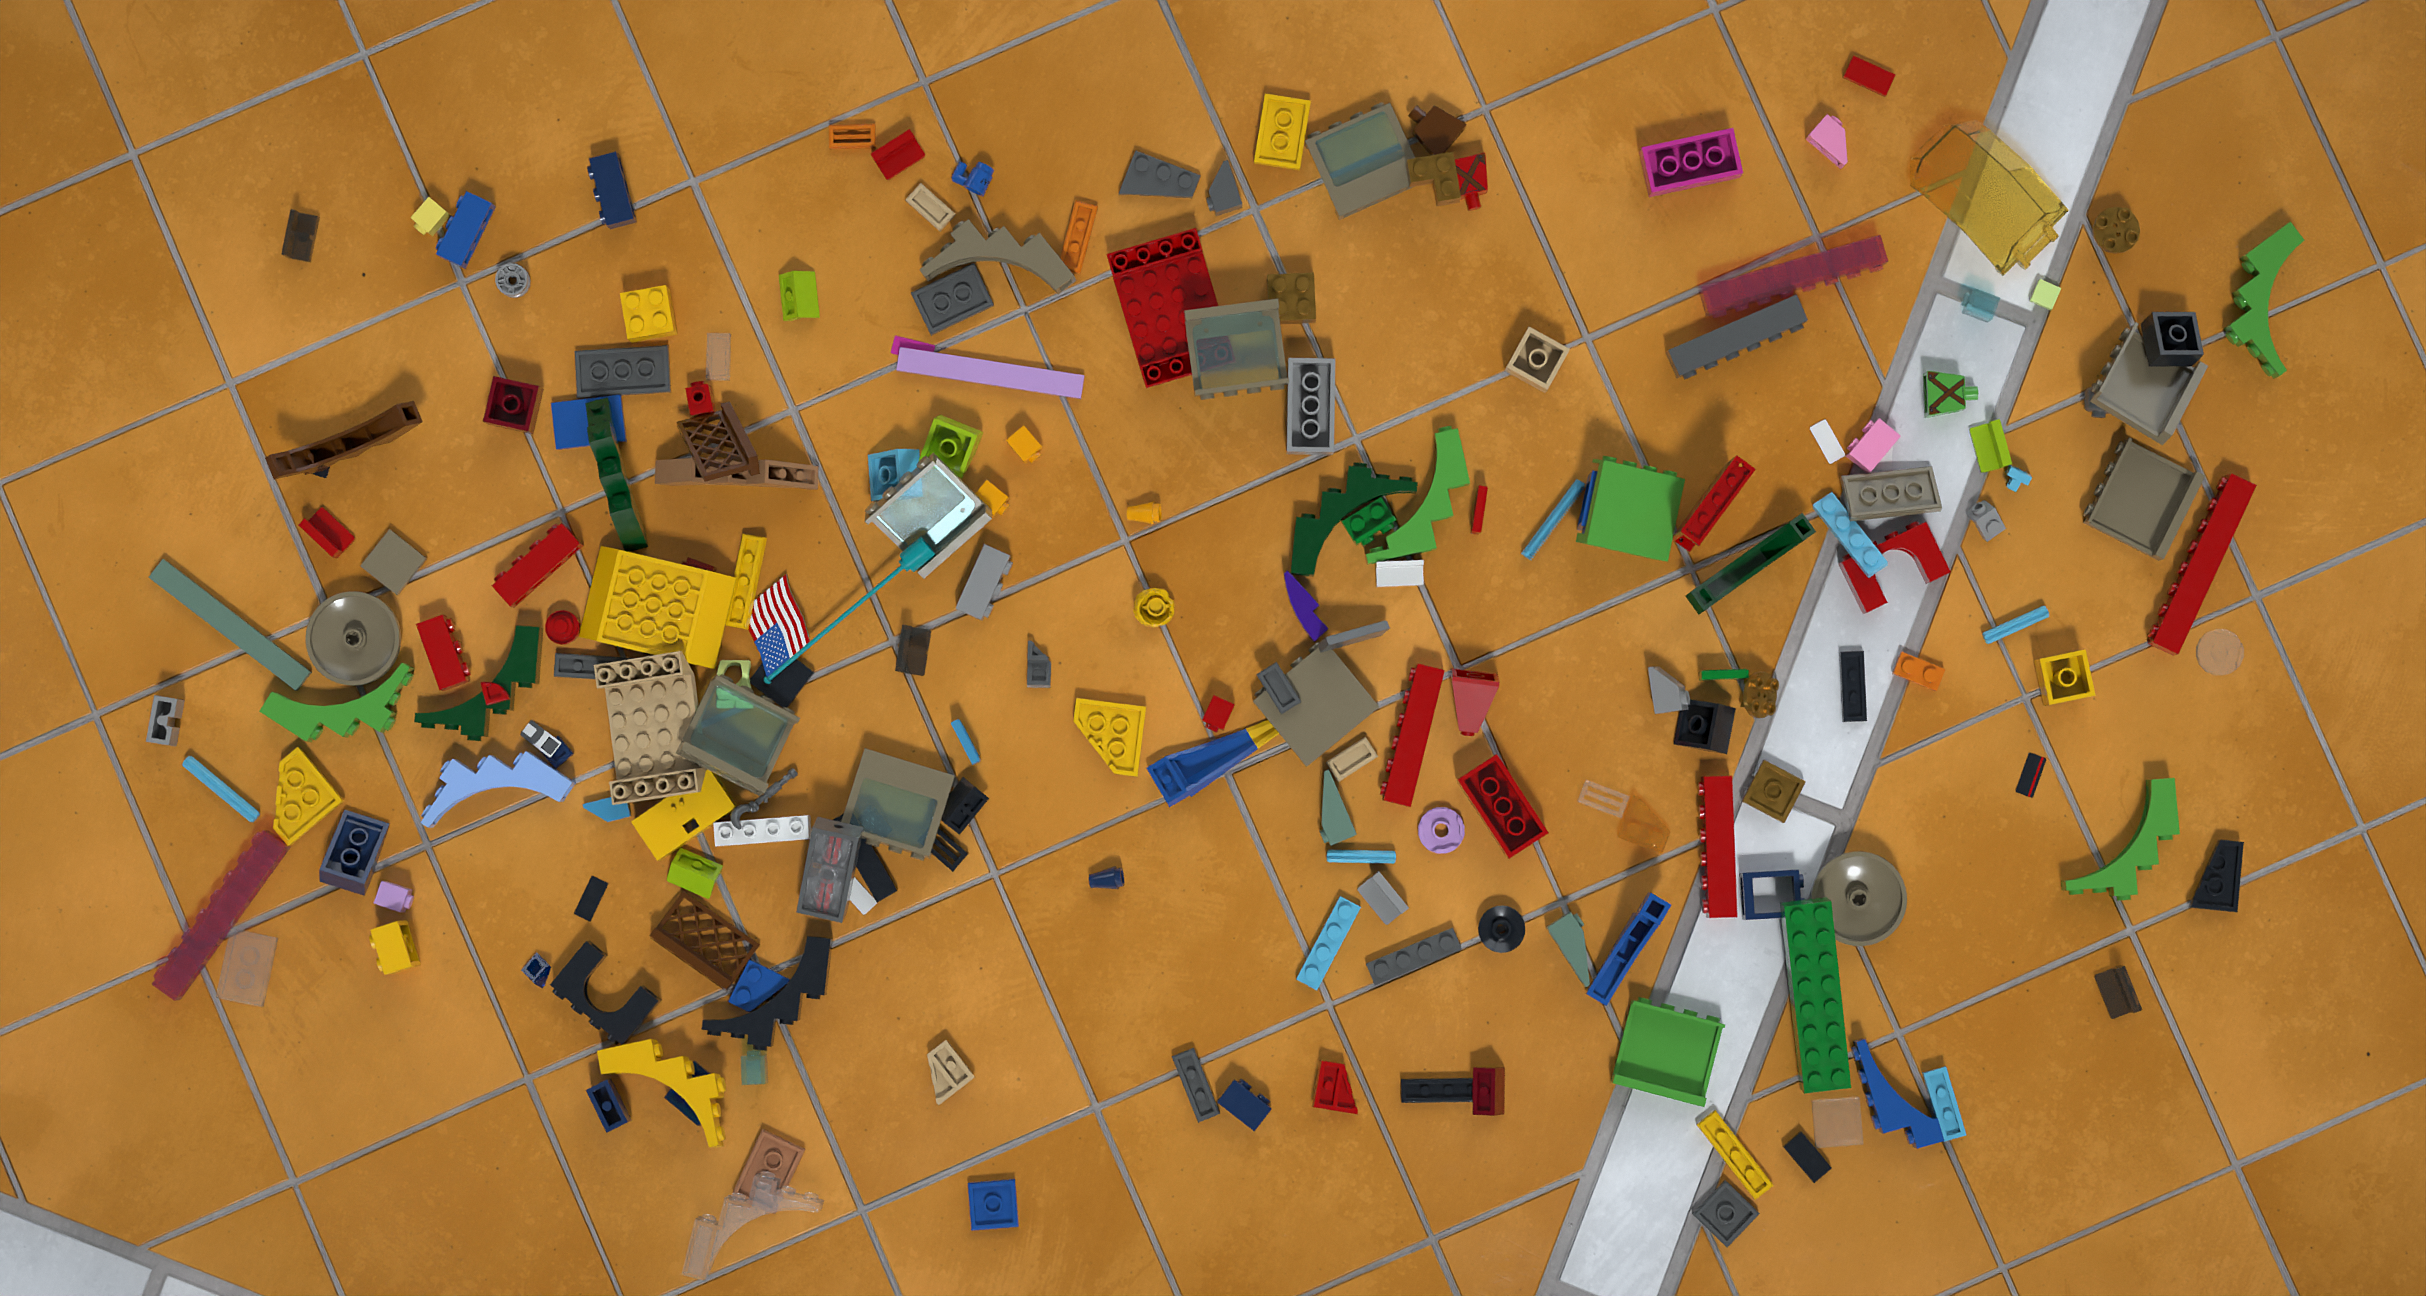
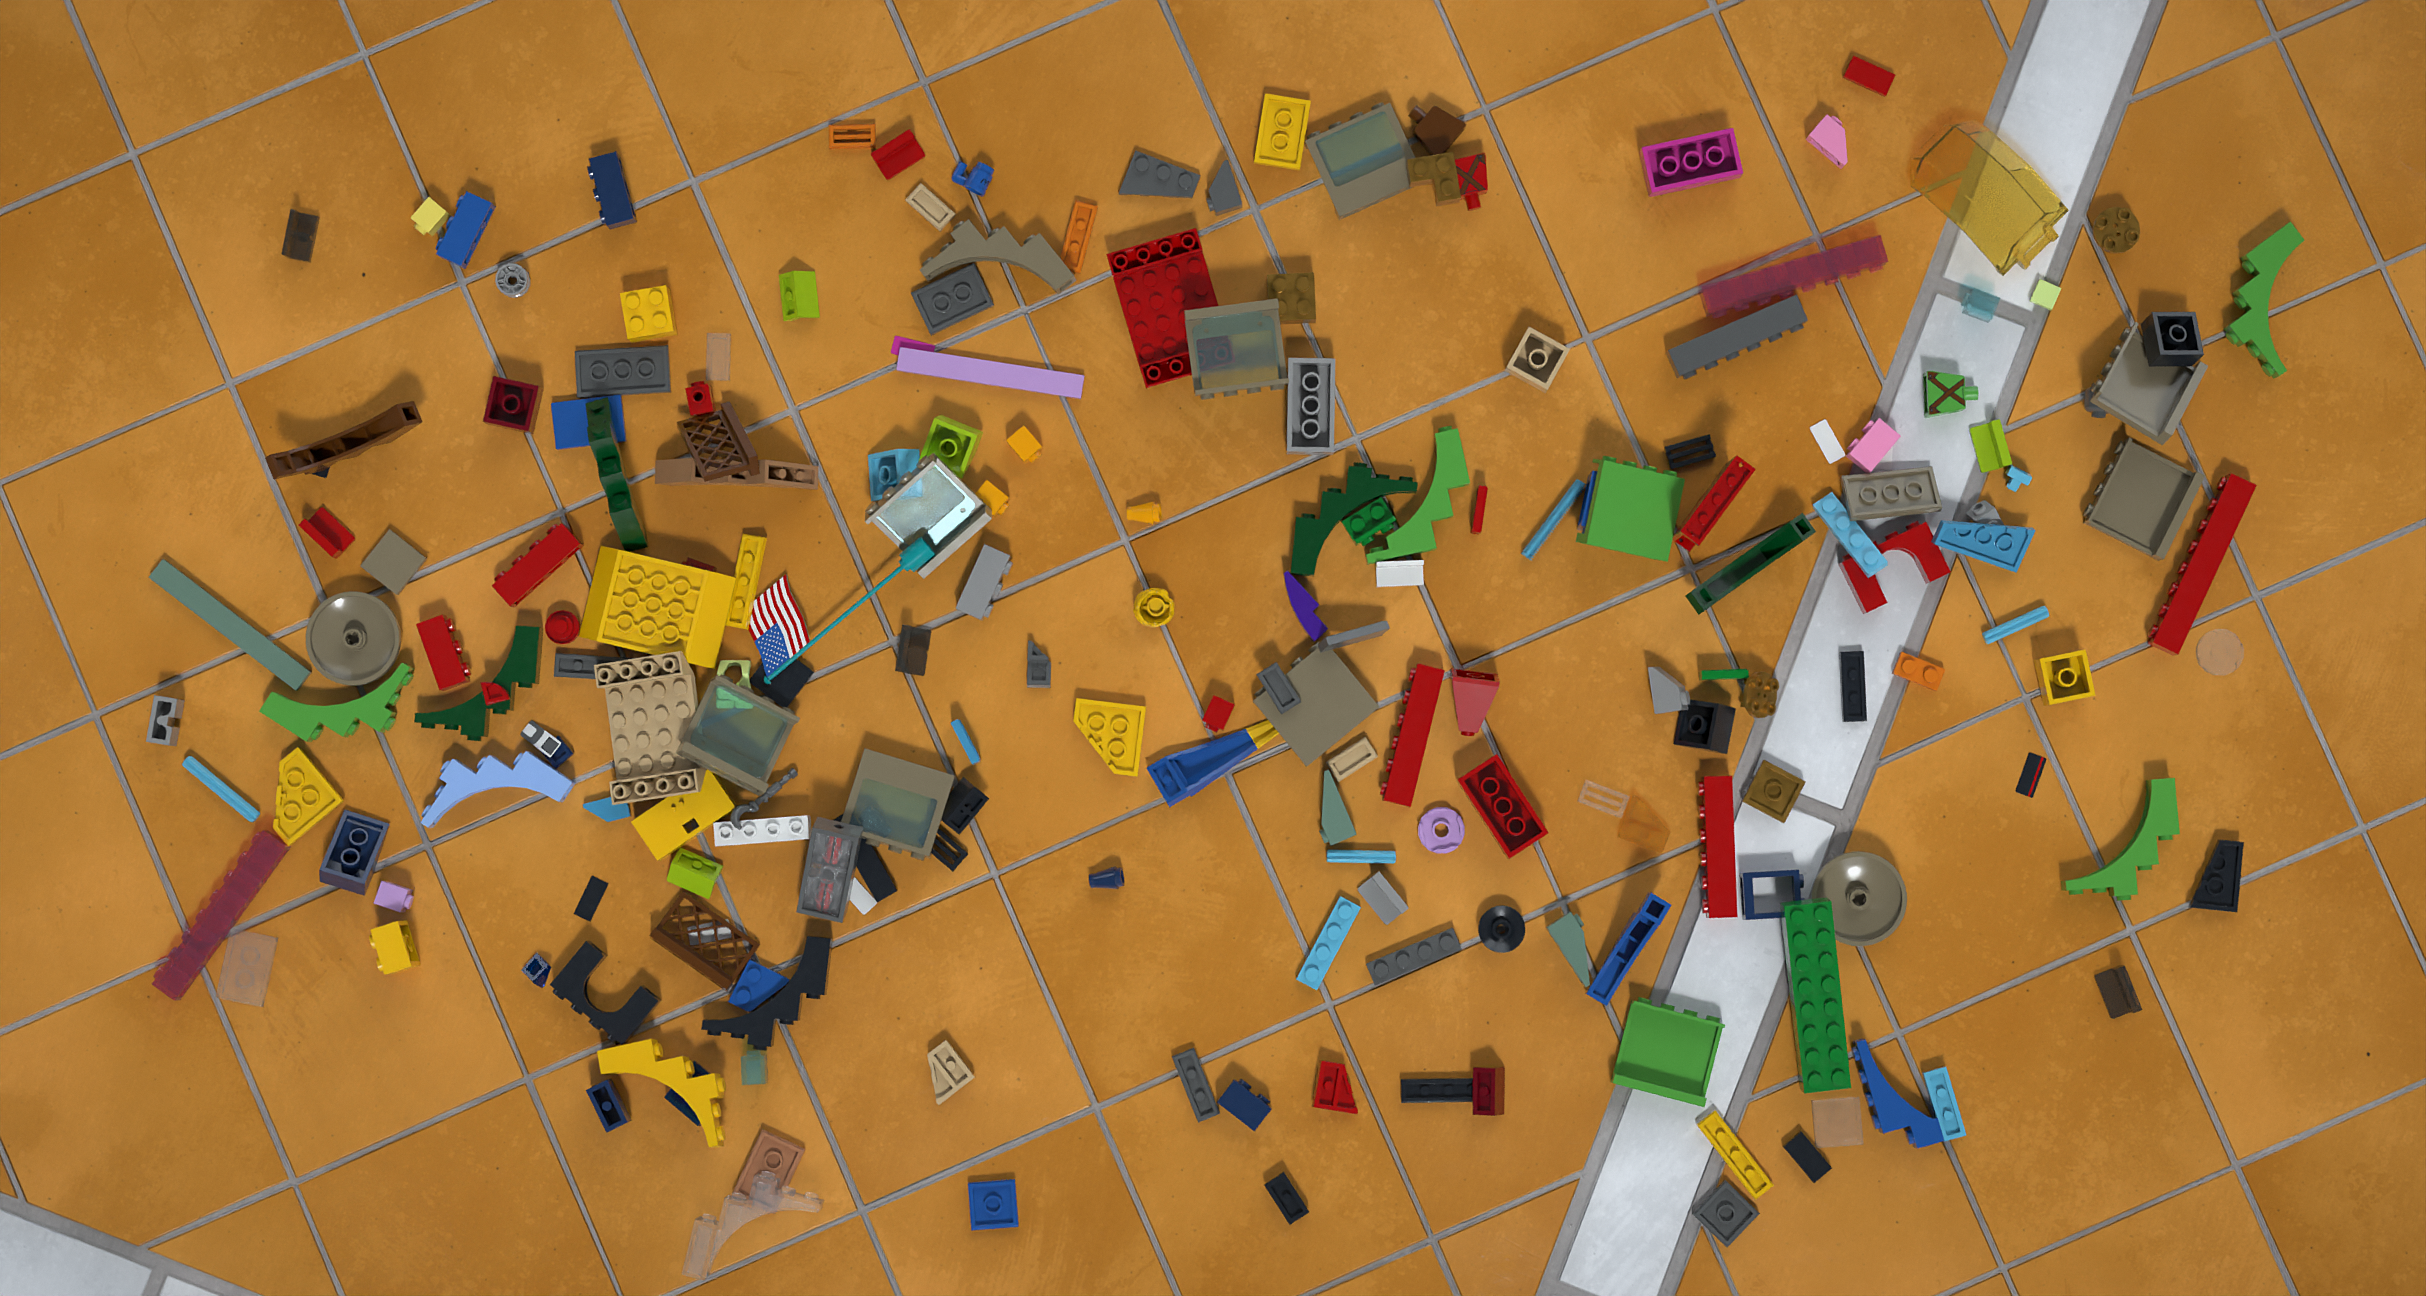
none -> white sticker [687,919,732,945]
none -> black plate [1264,1172,1309,1225]
none -> black tile [1664,434,1716,470]
none -> dark azure wing [1931,520,2036,573]

